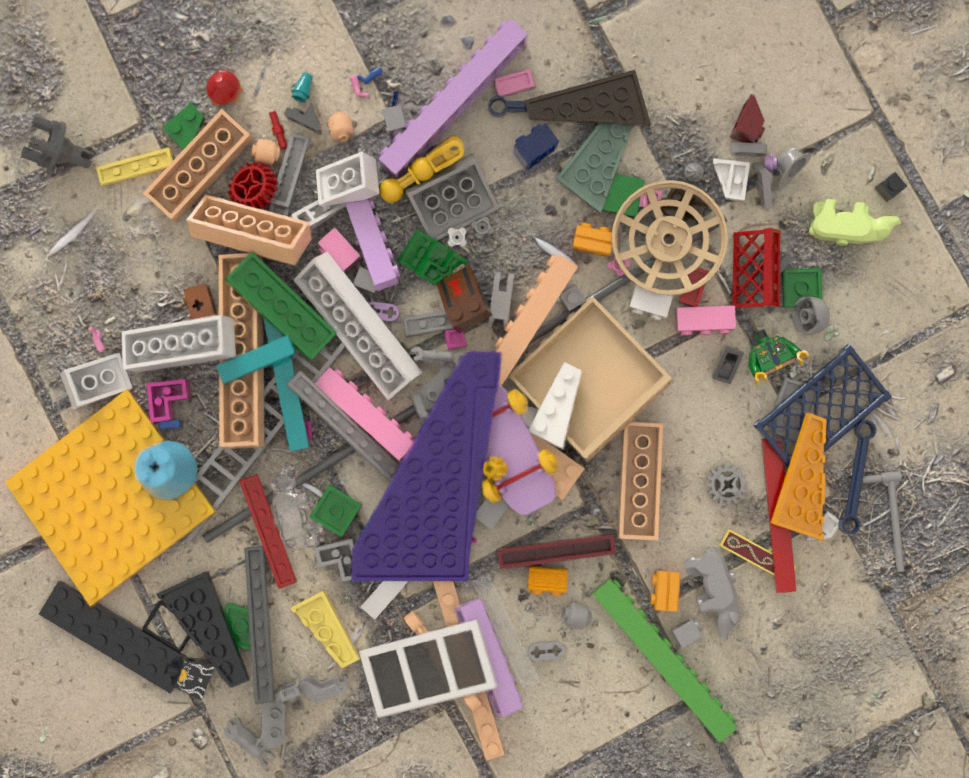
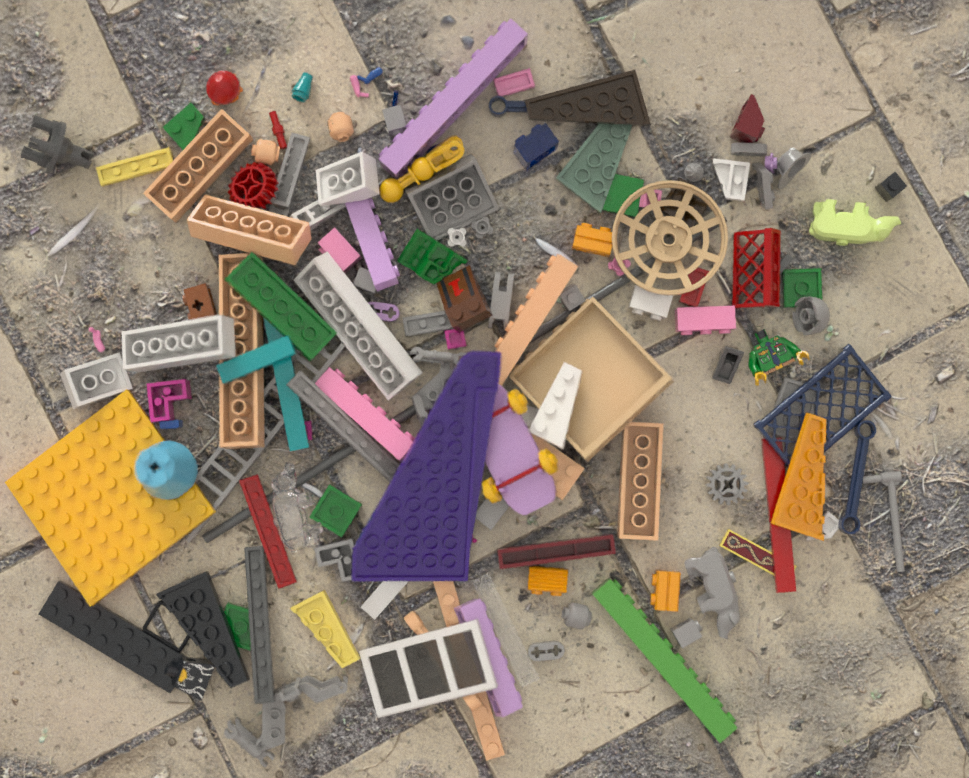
dark grey slope [284,102,322,135] -> none
yellow gear [483,456,508,481] -> none

